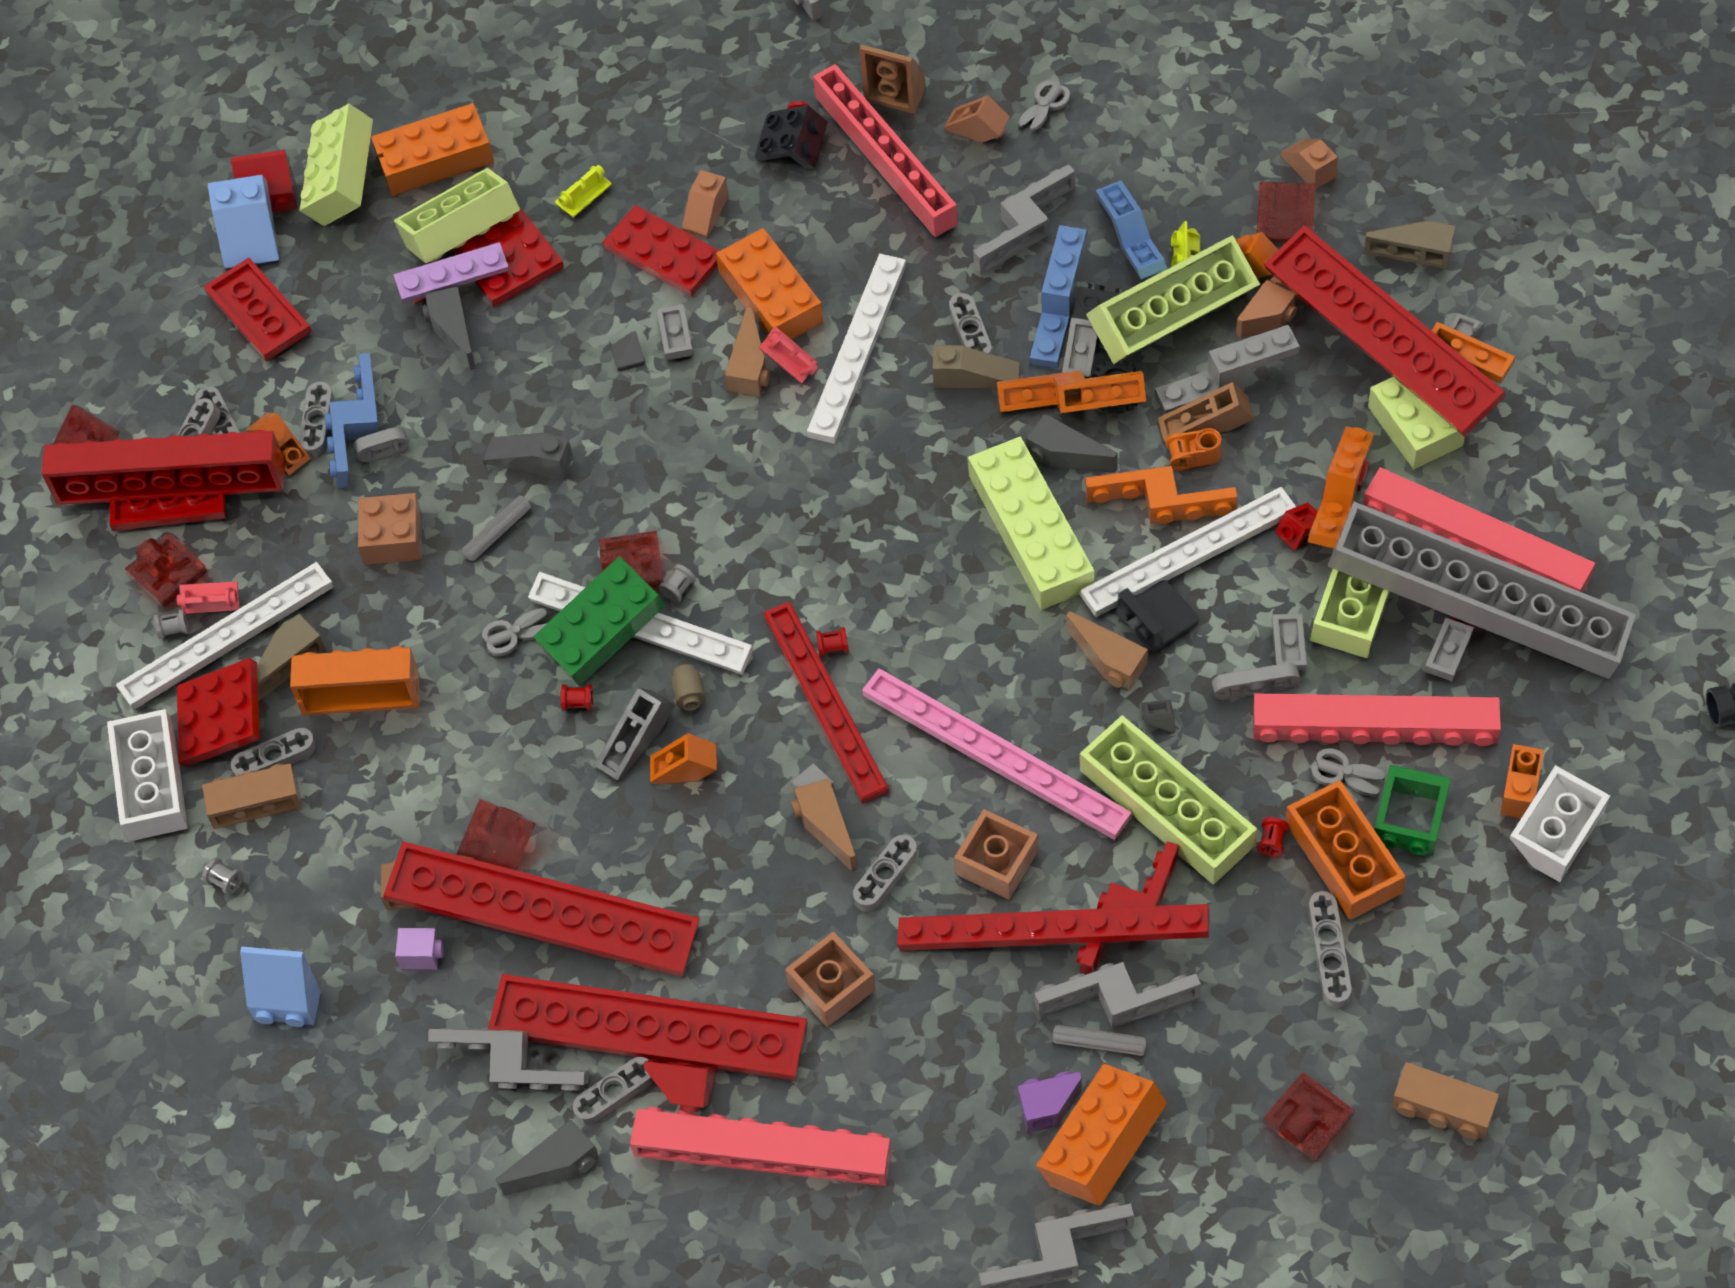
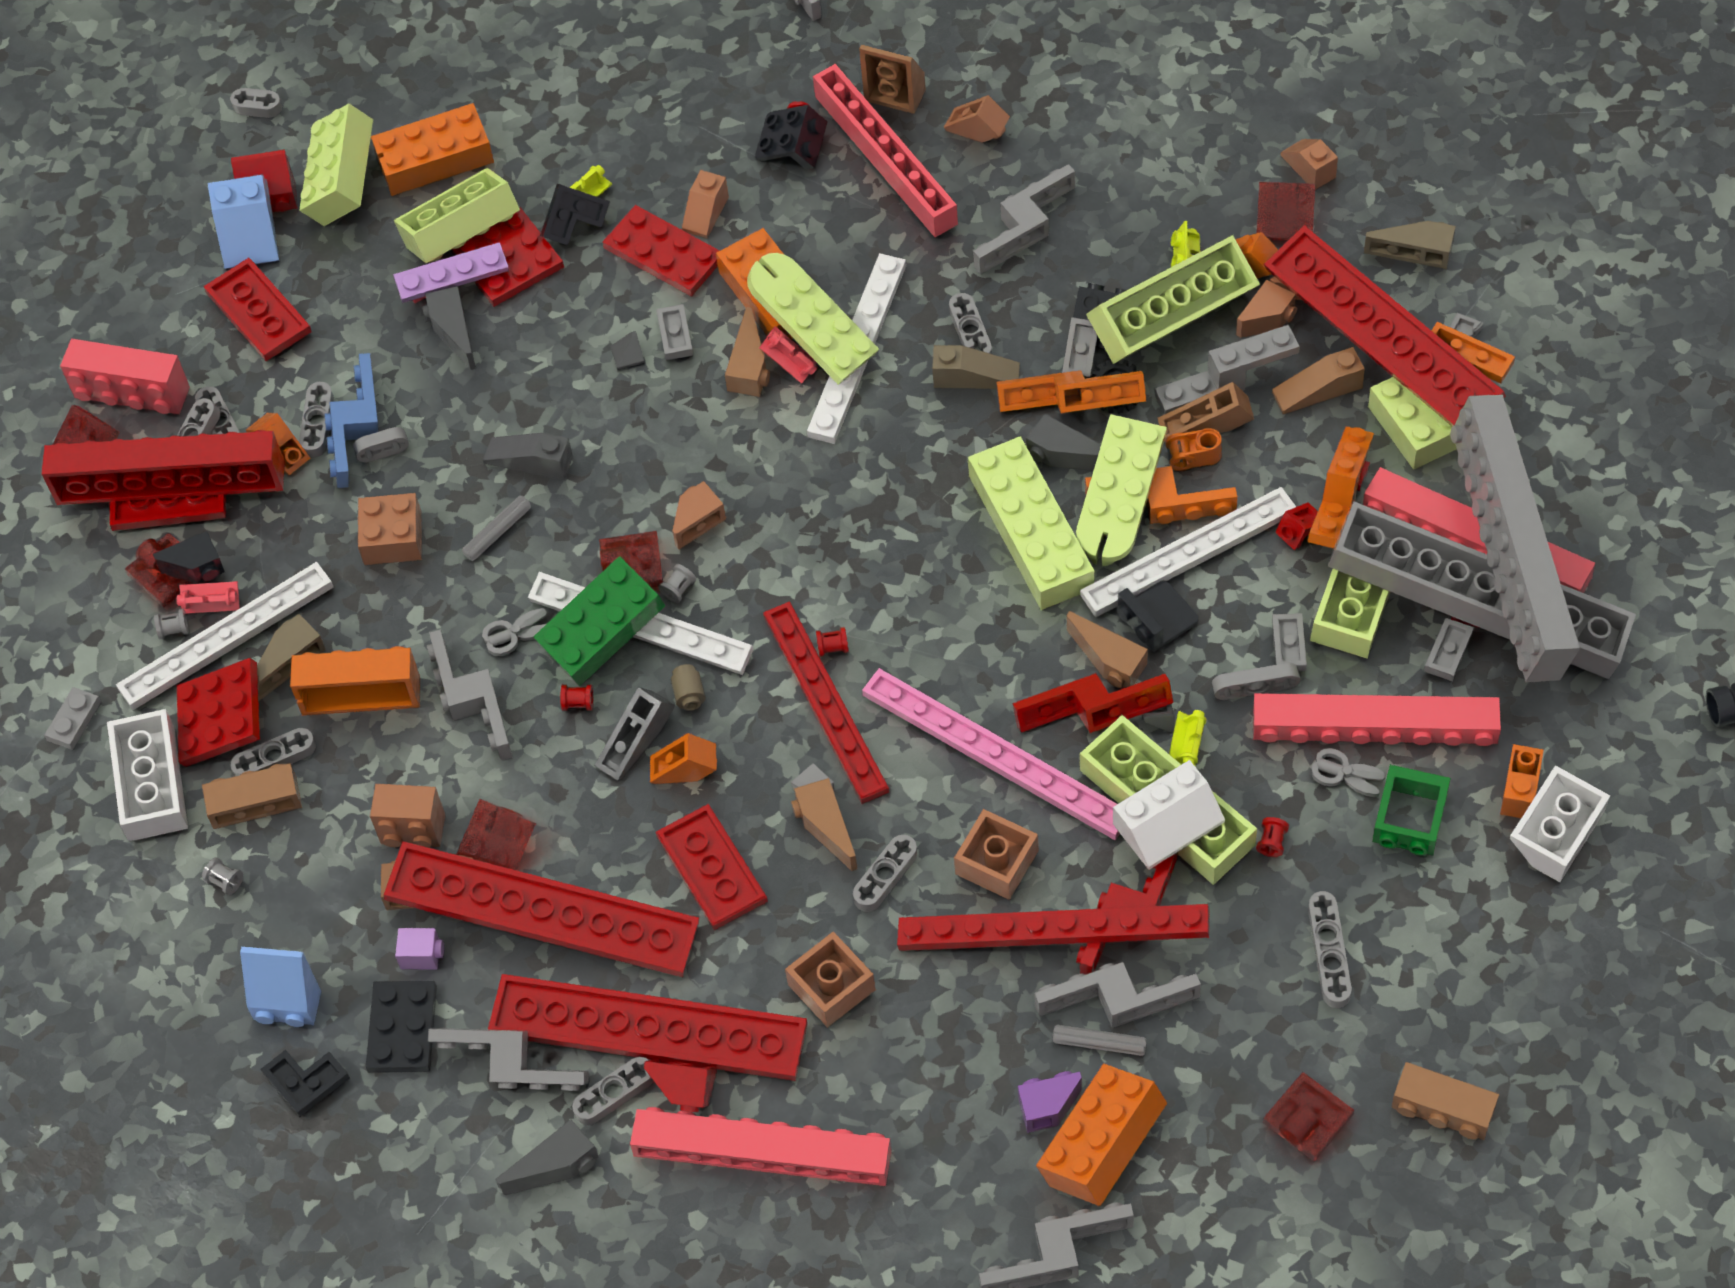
light grey piece [1018,81,1070,132] -> none
medium blue bracket [1030,225,1087,369] -> none
medium blue bracket [1096,180,1167,279] -> none
orange brick [1285,780,1406,920] -> none
none -> light grey plate [44,687,101,750]
none -> coral brick [60,339,190,415]
none -> black slope [153,531,225,584]
none -> light grey beam [230,88,282,118]
none -> black plate [260,1050,350,1117]
none -> black plate [366,981,437,1073]
none -> nougat brick [370,784,445,848]
none -> light grey bracket [427,629,513,761]
none -> black plate [540,183,610,245]
none -> red tile [655,804,768,931]
none -> nougat slope [672,481,726,549]
none -> yellowish green plate [747,253,879,385]
none -> red bracket [1012,673,1173,733]
none -> yellowish green plate [1076,414,1167,566]
none -> white slope [1113,760,1225,870]
none -> neon yellow hinge [1169,710,1207,766]
none -> medium nougat slope [1272,347,1365,414]
none -> light grey brick [1450,395,1580,682]

